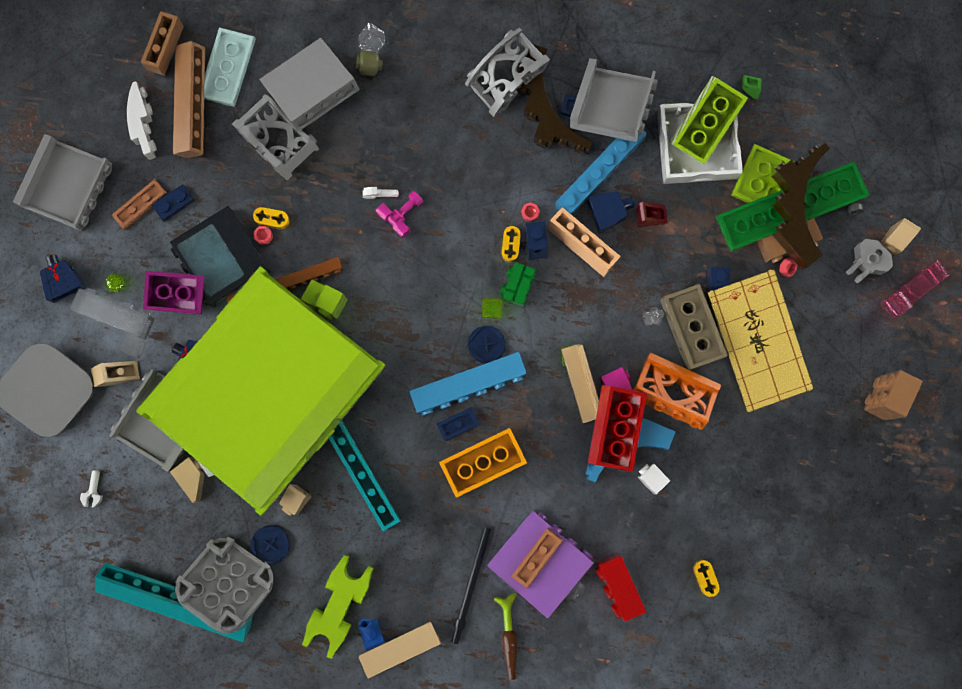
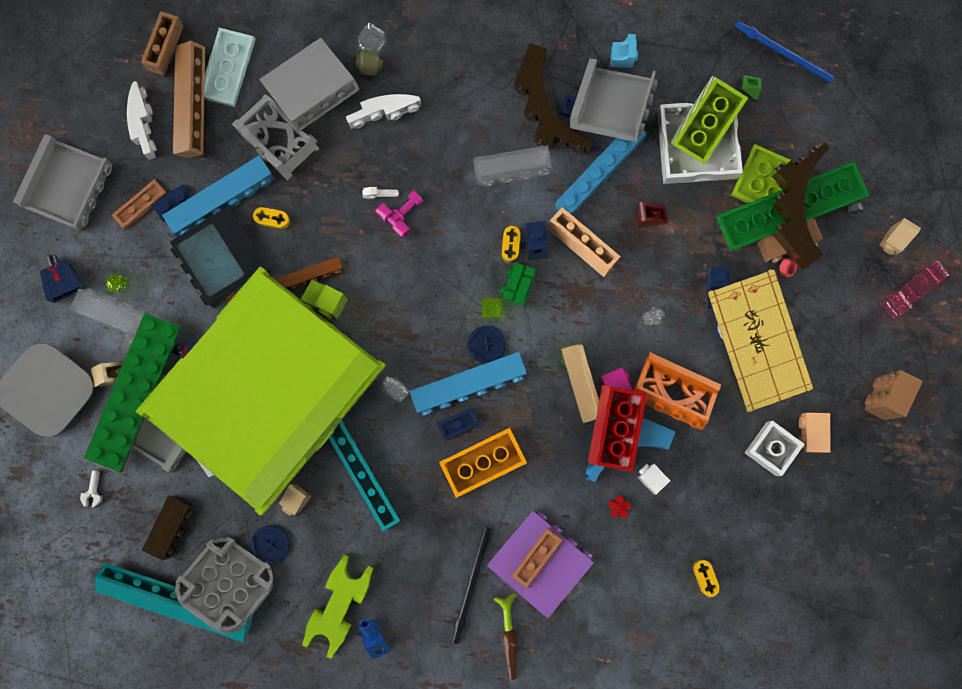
magenta slope [143,271,205,314] -> none
tan slope [170,457,205,503] -> none
coral tile [254,226,273,245] -> none
tan panel [359,622,442,678] -> none
light grey fence [465,28,550,117] -> none
coral tile [521,202,540,222] -> none
dark blue torso [587,191,635,234] -> none
red brick [595,553,646,622] -> none
dark tan brick [660,284,728,370] -> none
light grey hinge [846,239,893,283] -> none
none -> green plate [84,313,182,472]
none -> dark brown brick [141,496,194,560]
none -> dark azure brick [162,155,275,237]
none -> white slope [346,94,422,129]
none -> clear brick [381,375,410,403]
none -> clear brick [473,145,552,186]
none -> red plant [608,496,631,518]
none -> medium azure brick [610,34,638,68]
none -> blue bar [734,20,834,83]
none -> white brick [744,421,804,476]
none -> light nougat brick [799,413,830,453]

